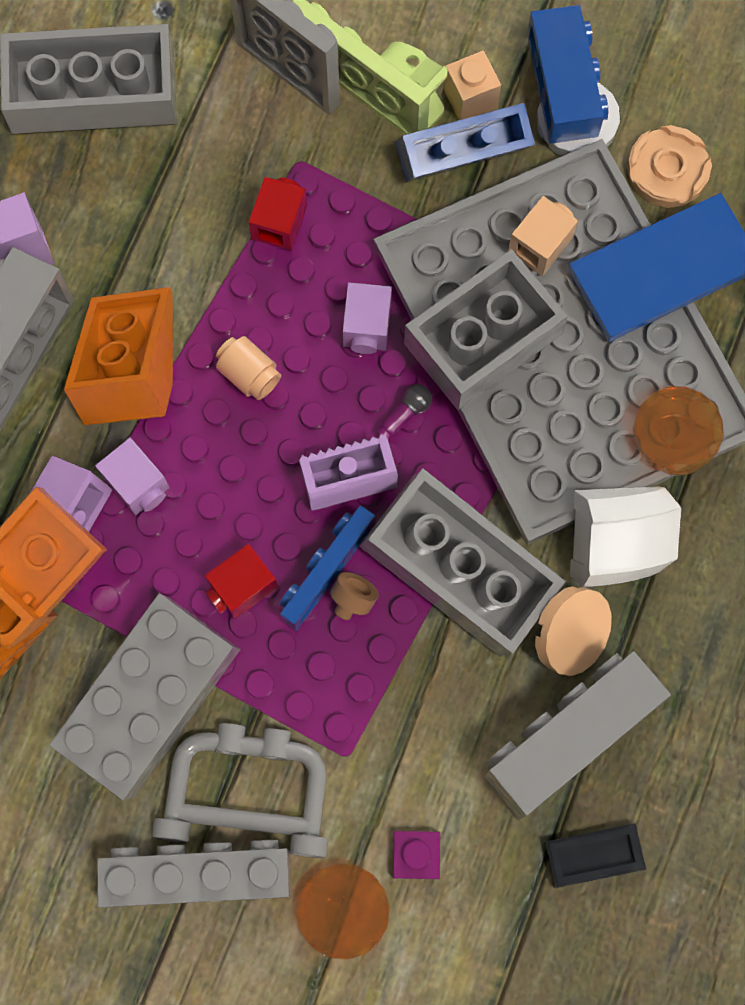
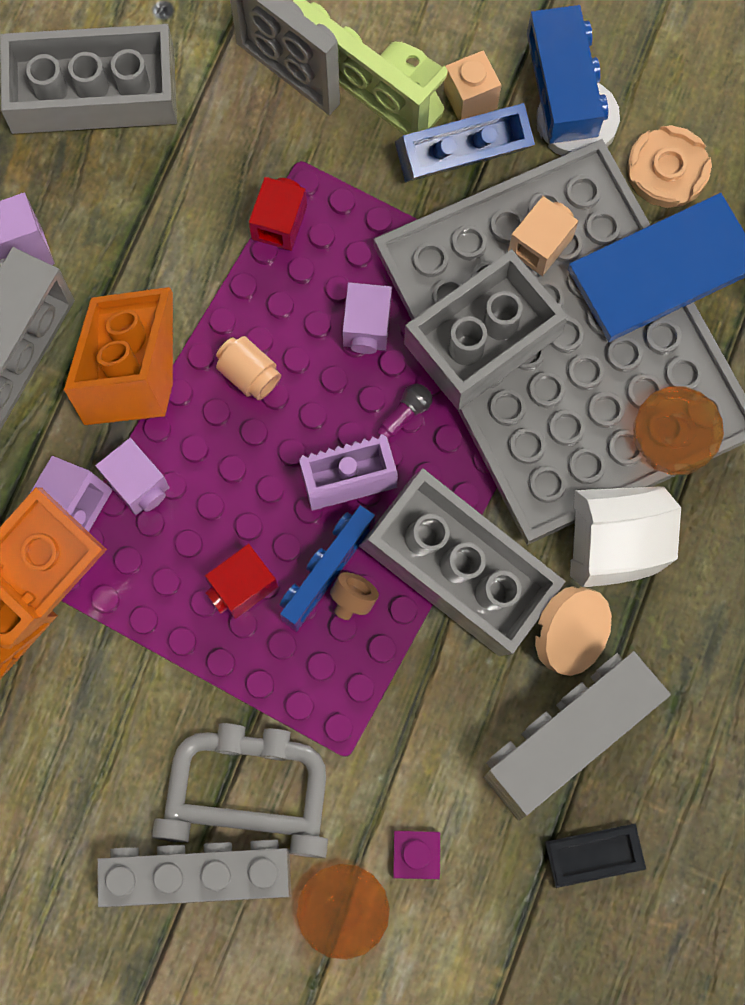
light grey brick [49,593,241,800] -> none

